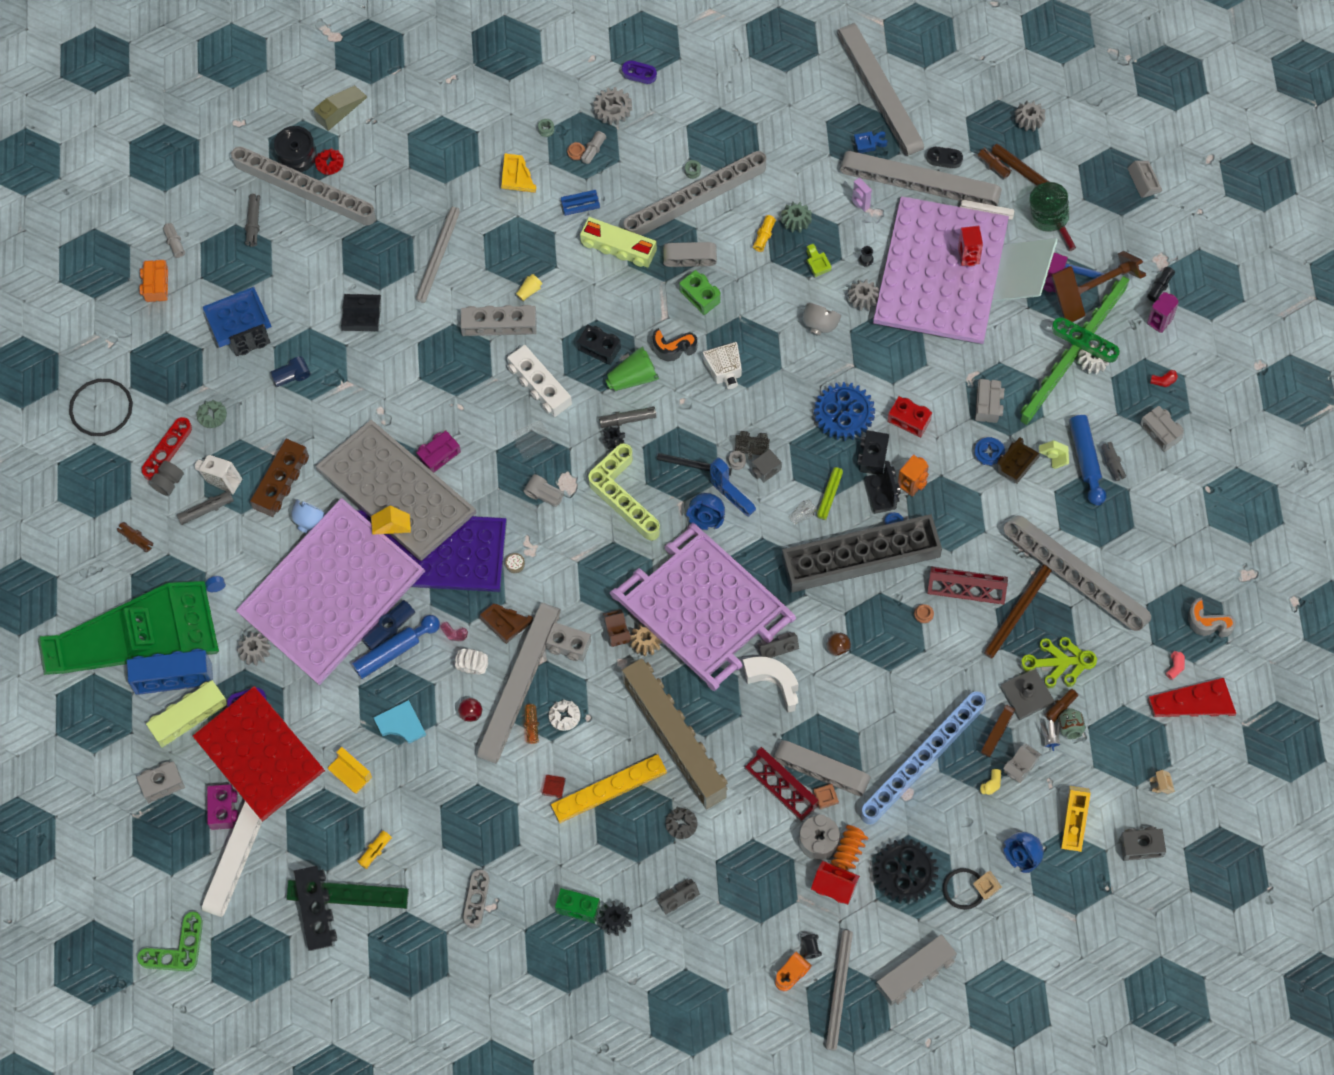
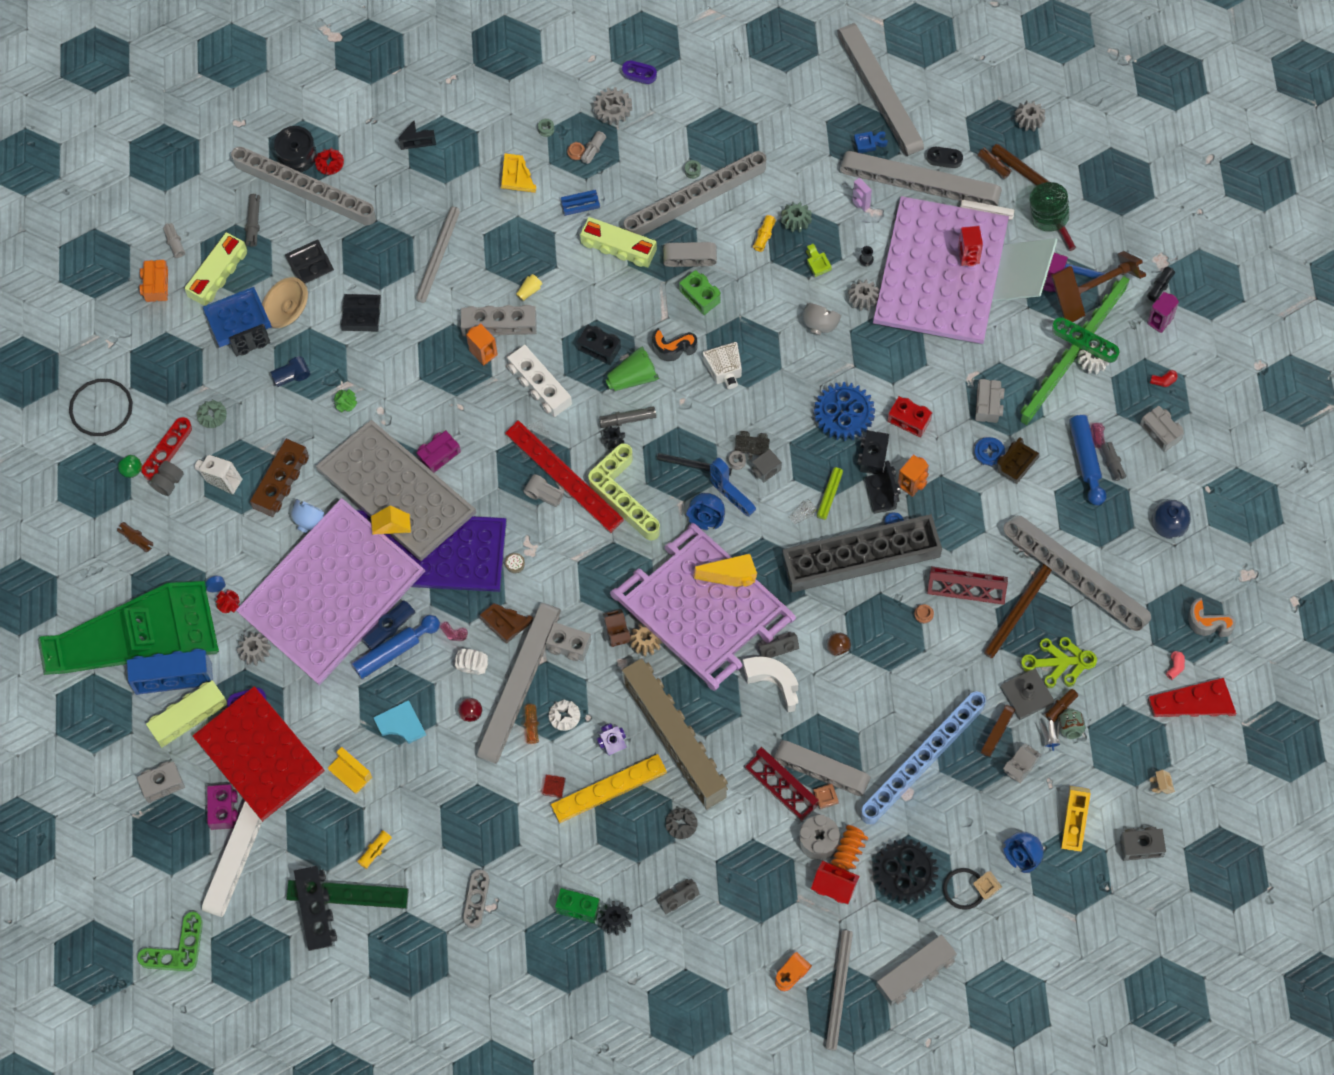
dark grey pin [177,490,234,525] -> none
olive slope [313,85,367,131] -> none
black bush [800,934,822,959] -> none
light yellow arm [980,769,1001,795] -> none
yellowish green bracket [1039,440,1069,469] -> none
light grey slope [1128,161,1163,198] -> none
none -> green piece [118,455,142,478]
none -> yellowish green brick [184,232,247,306]
none -> red gear [215,590,240,613]
none -> tan dish [262,277,308,328]
none -> black slope [285,239,334,284]
none -> bright green gear [334,389,357,412]
none -> black slope [398,120,436,150]
none -> orange brick [466,323,498,366]
none -> red tile [505,420,624,533]
none -> brick [596,723,627,756]
none -> yellow slope [693,554,757,587]
none -> clear pink pin [1090,423,1106,448]
none -> dark blue cylinder [1151,500,1191,539]

